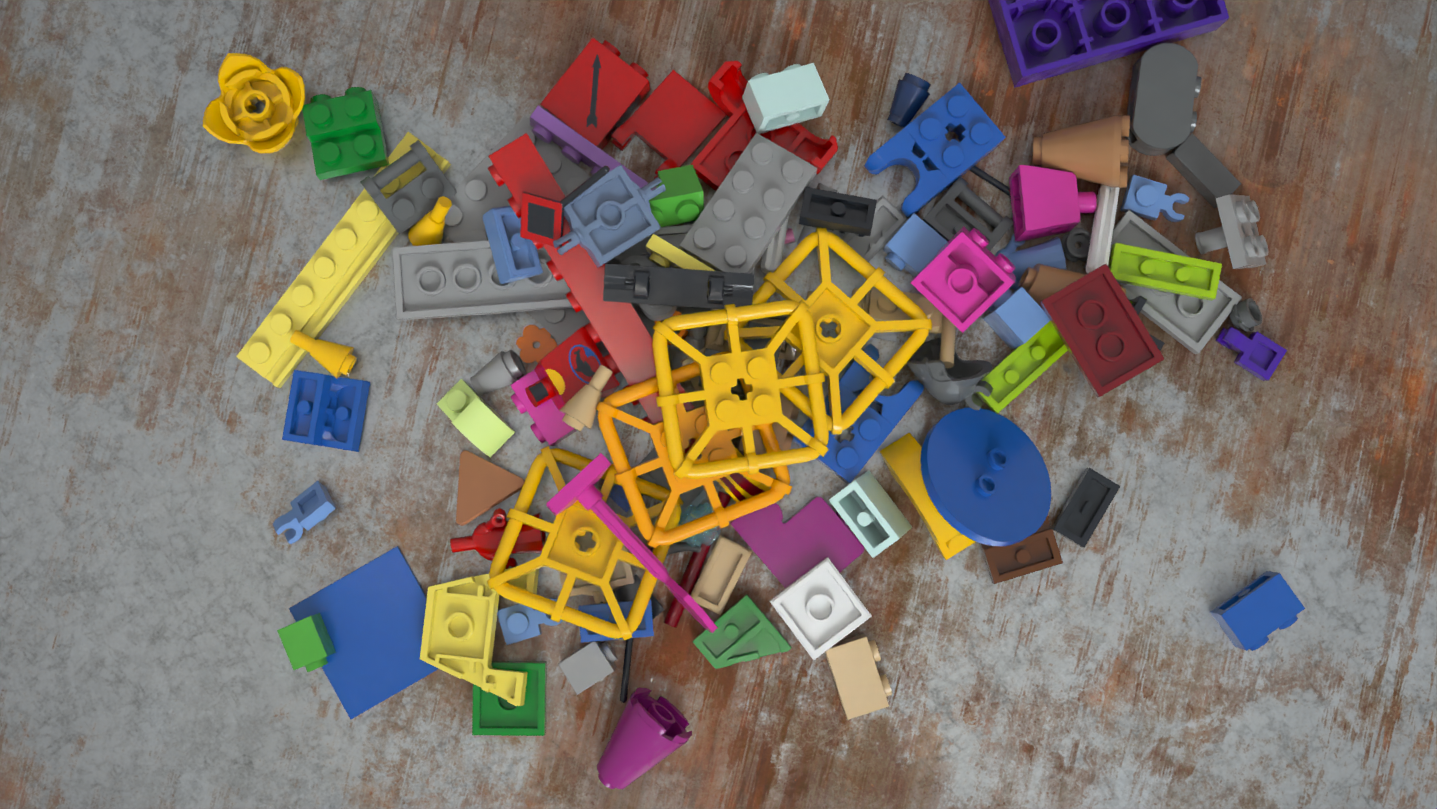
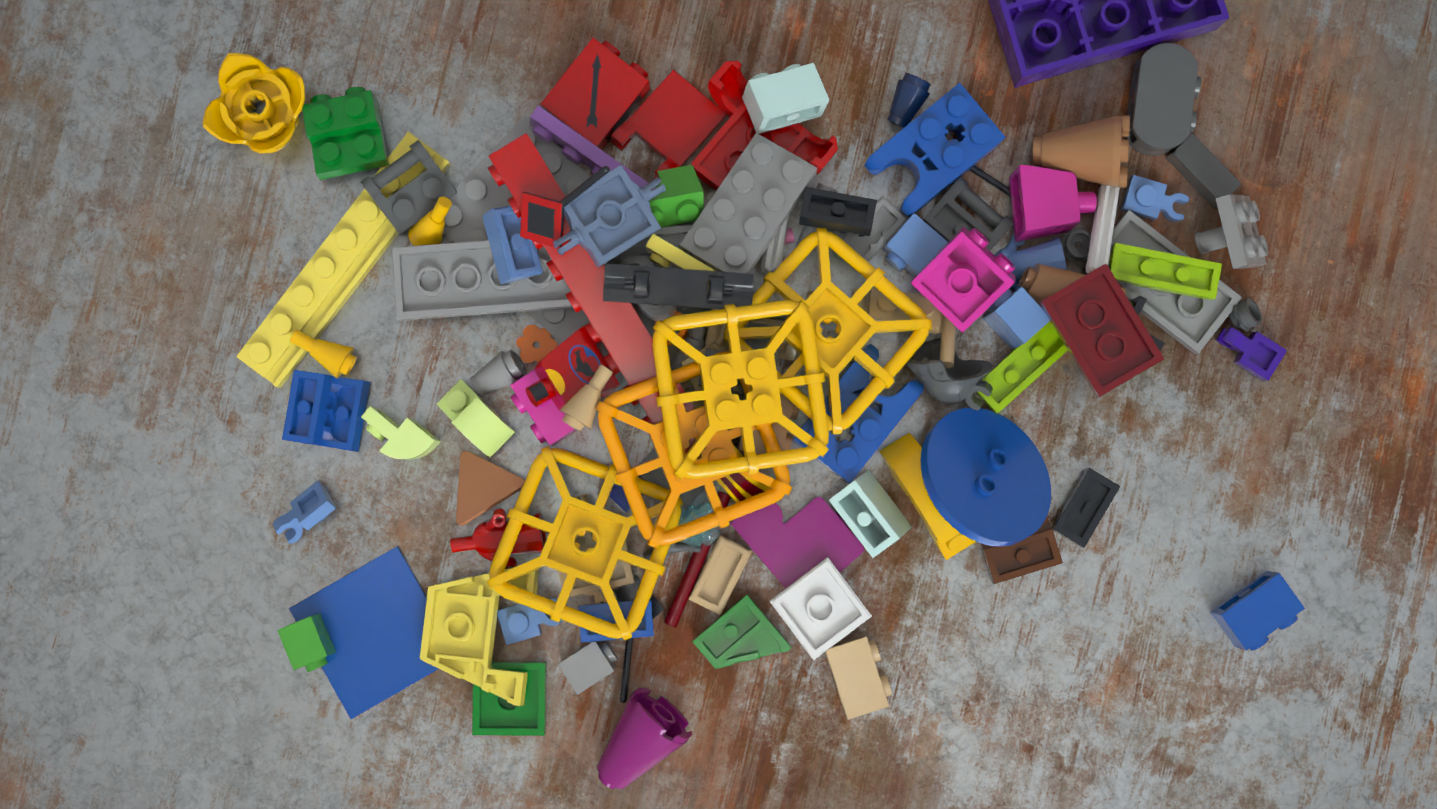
dark pink piece [546,453,718,633] -> none
none -> yellowish green brick [361,406,441,460]

